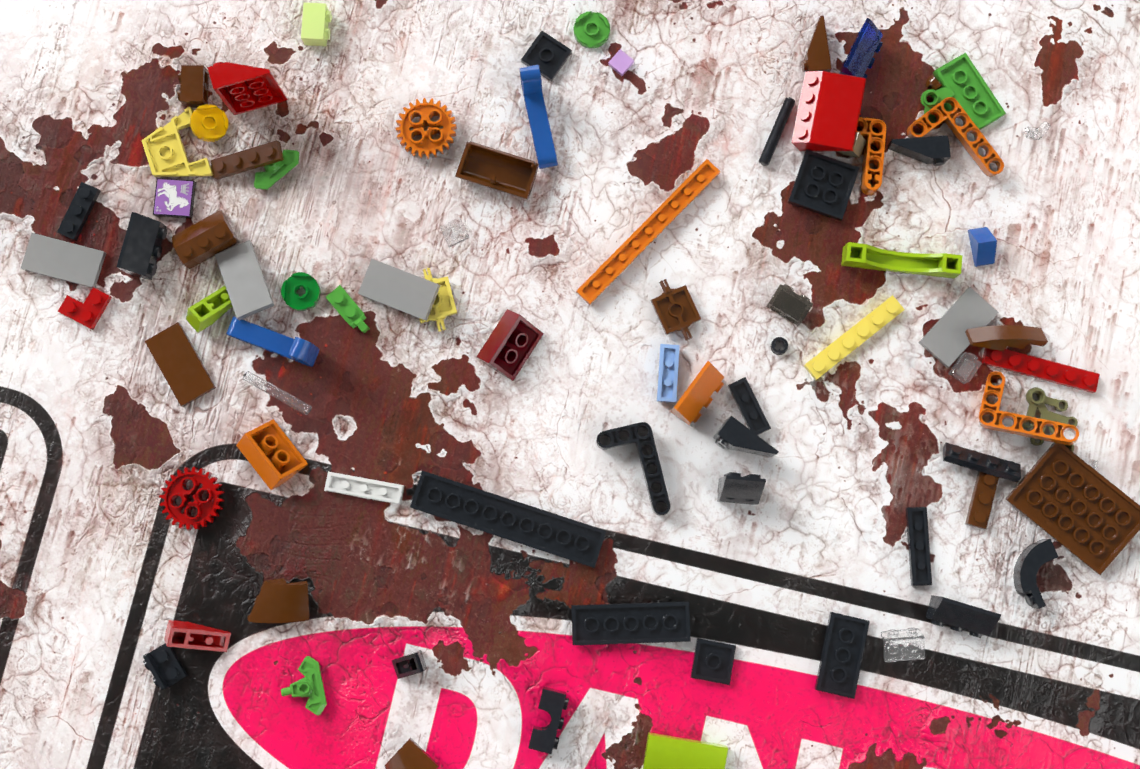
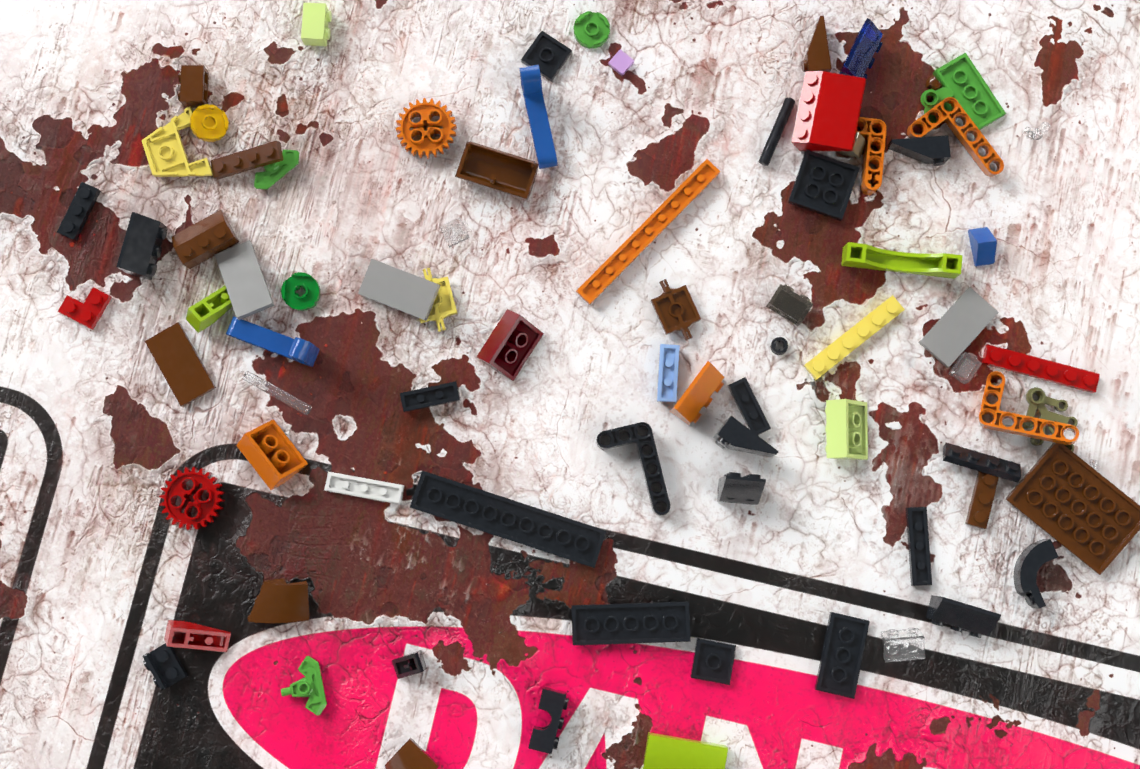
light grey tile [20,233,106,288] -> none
tile [153,178,196,219] -> none
red slope [207,62,288,115] -> none
bright green hinge [326,285,370,333] -> none
reddish brown slope [965,325,1048,351] -> none
none -> black plate [400,381,461,413]
none -> yellowish green slope [825,399,868,460]

